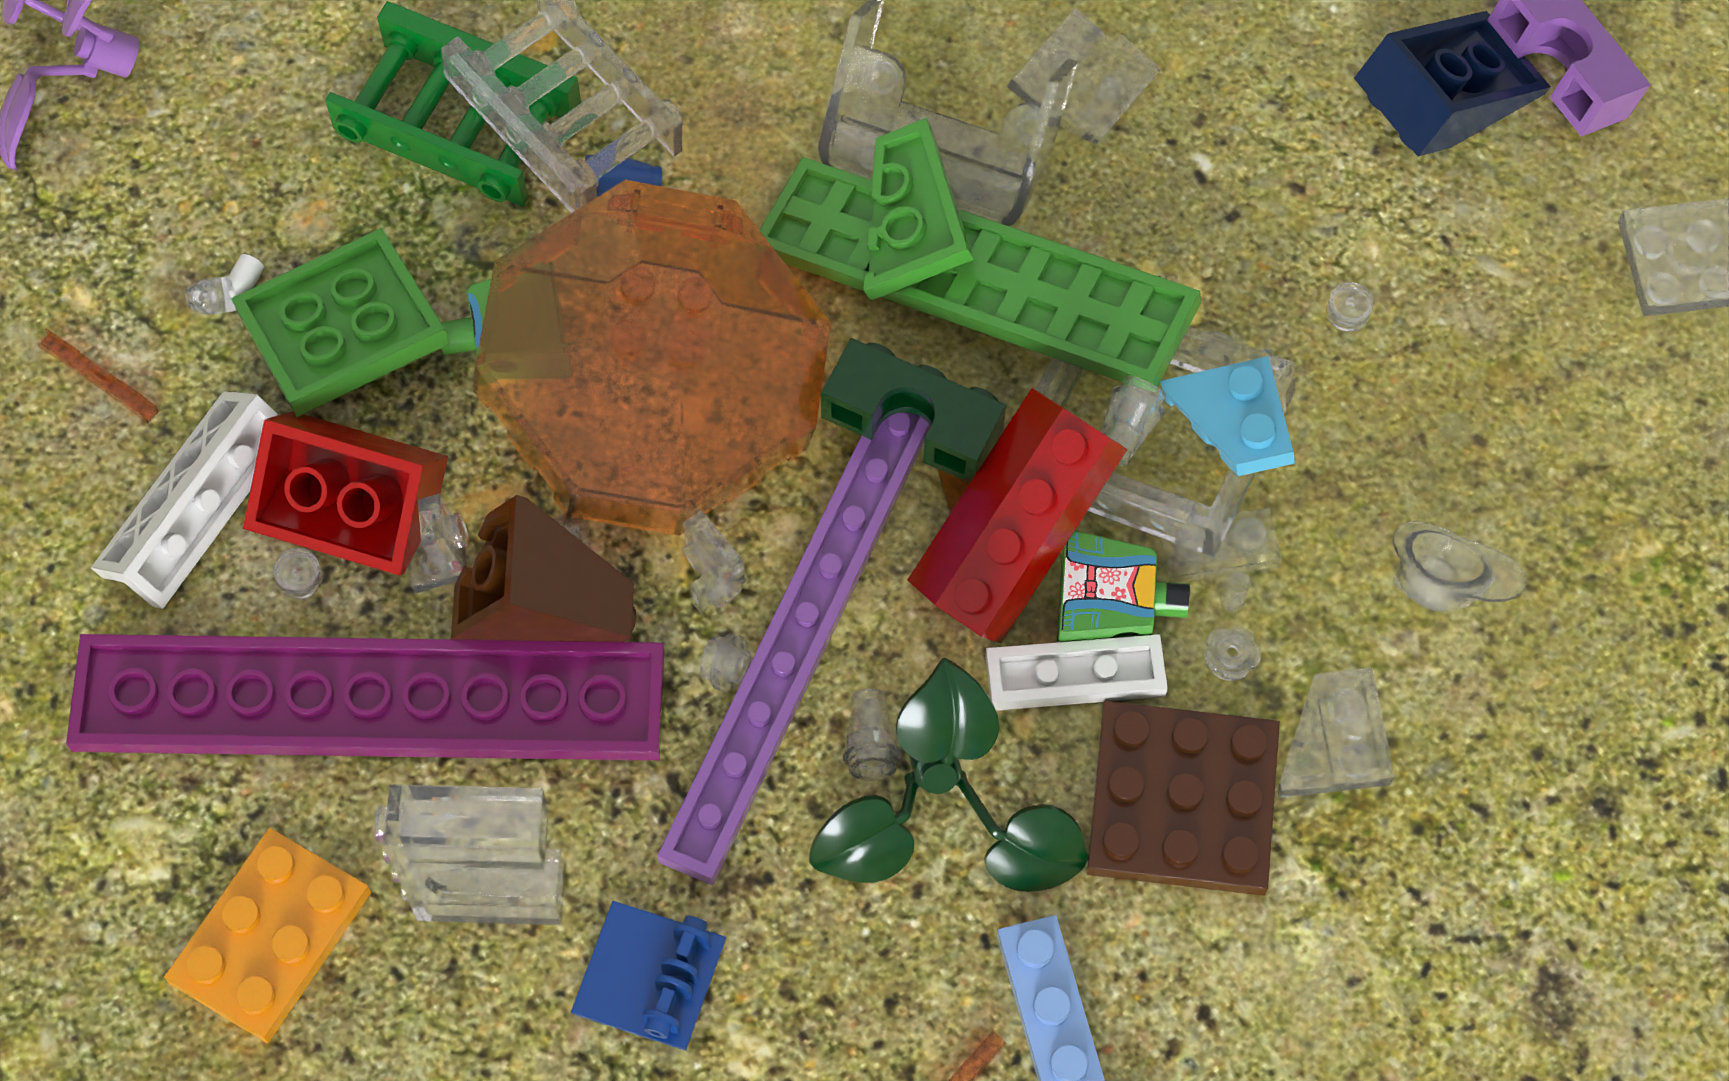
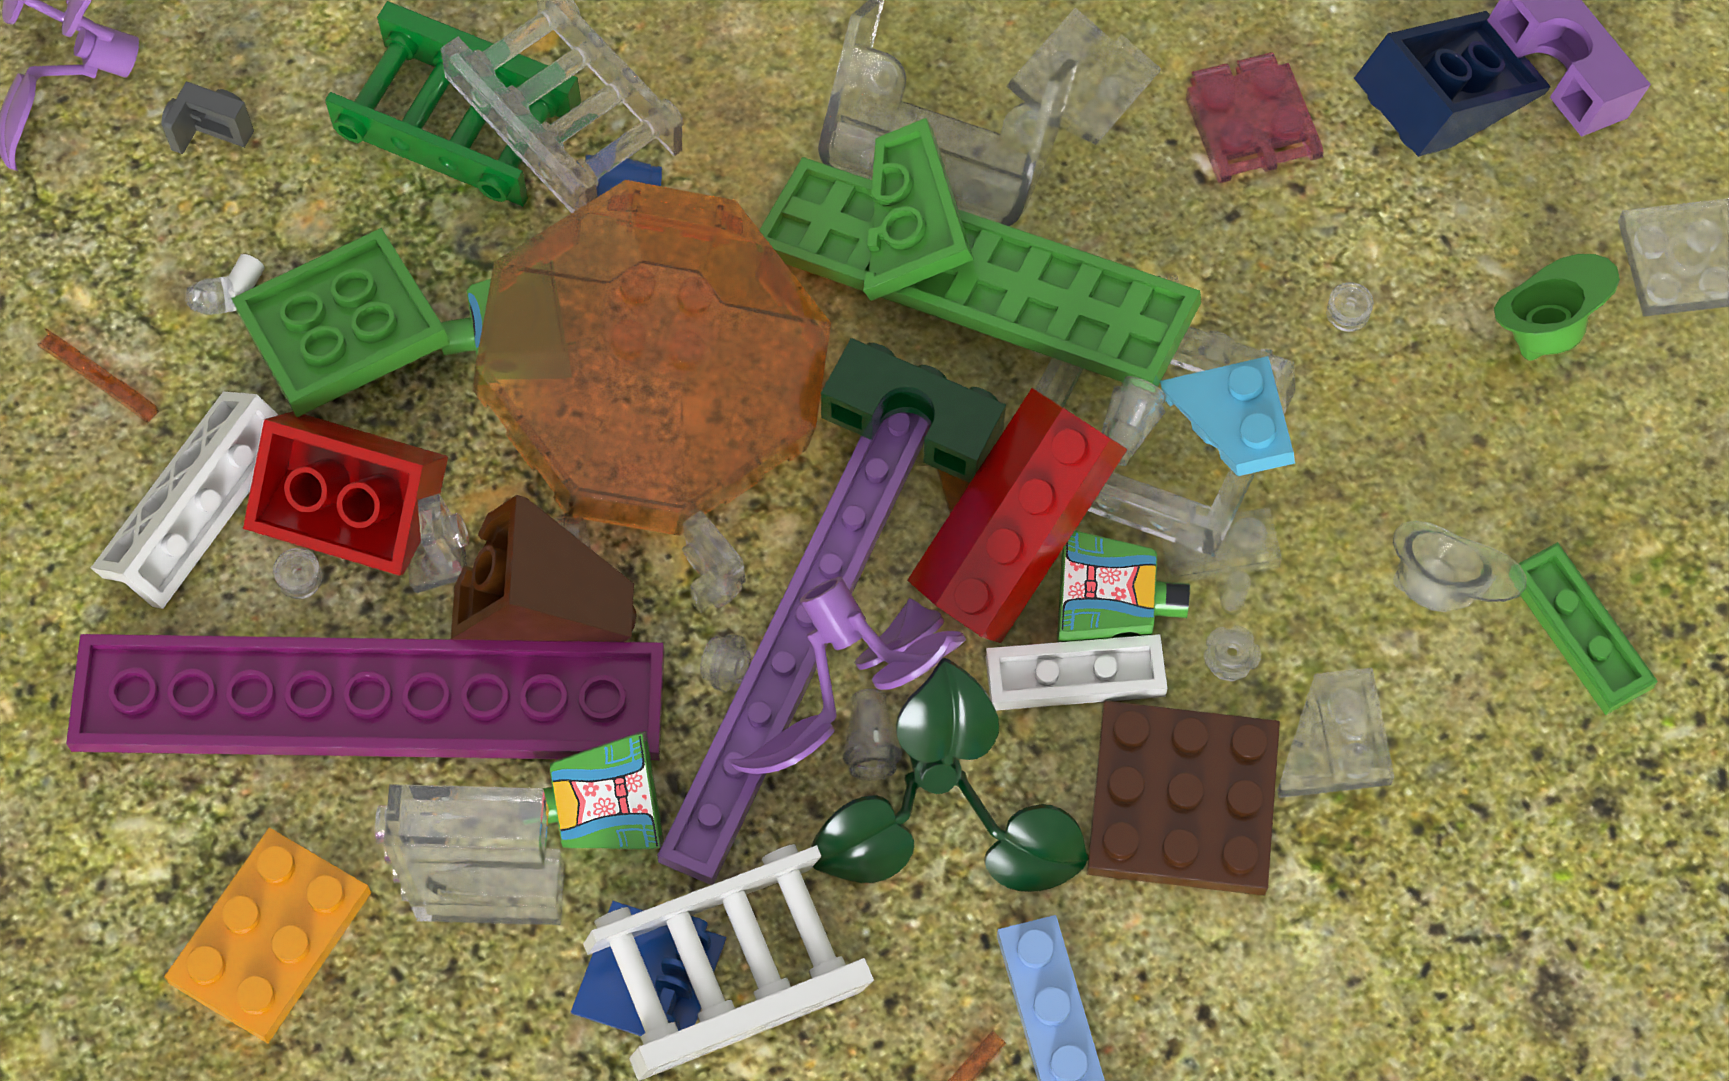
none -> dark grey bracket [161,81,254,154]
none -> torso [520,731,664,849]
none -> white fence [583,844,874,1081]
none -> medium lavender plant [728,577,966,774]
none -> clear pink plate [1186,52,1323,183]
none -> bright green piece [1494,254,1620,361]
none -> bright green tile [1507,542,1658,715]

